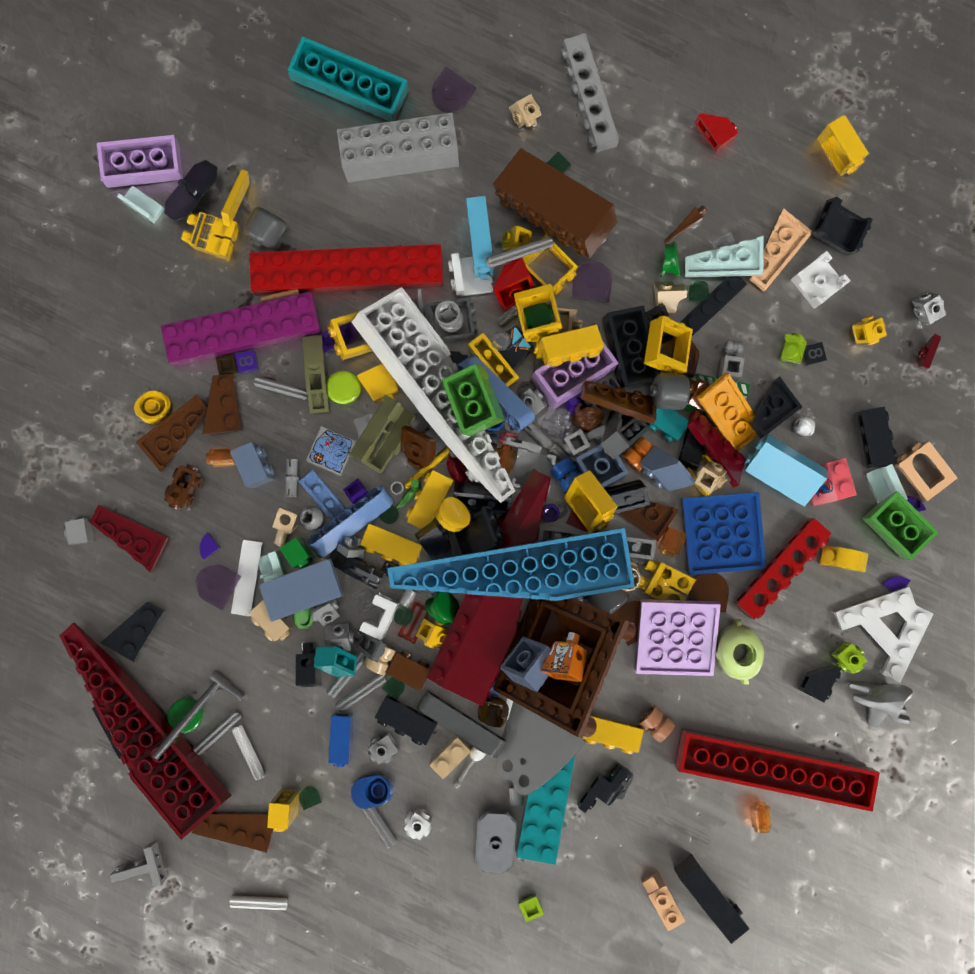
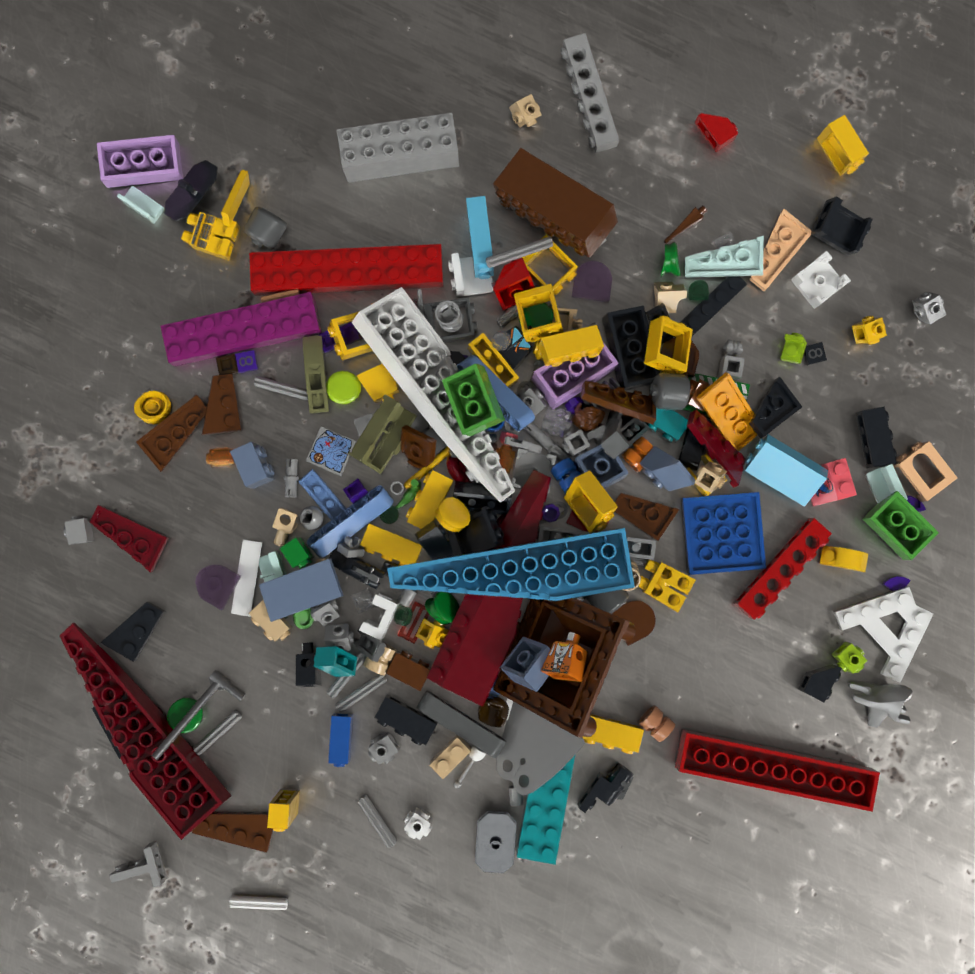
reddish brown brick [164,464,202,510] -> none
dark purple tile [199,533,220,560] -> none
white axle [232,725,265,780] -> none
teal brick [287,36,409,122] -> none
clear green tile [299,786,322,810] -> none
blue cap [351,775,393,809] -> none
clear green tile [382,677,405,700] -> none
clear purple tile [432,66,476,113] -> none
yellow brick [501,226,532,251] -> none
lime plate [518,894,544,923] -> none
clear green tile [547,151,571,174] -> none
black tile [605,479,650,514] -> none
lavender plate [635,599,721,676] -> none
light nougat panel [641,871,685,931] -> none
clear orange brick [658,527,687,558] -> none
black brick [674,854,750,944] -> none
reddish brown tile [688,573,729,613] -> none
yellowish green piece [716,619,764,685] -> none
clear orange brick [750,802,772,833] -> none
white piece [793,416,815,437] -> none
dark red plate [918,334,941,370] -> none

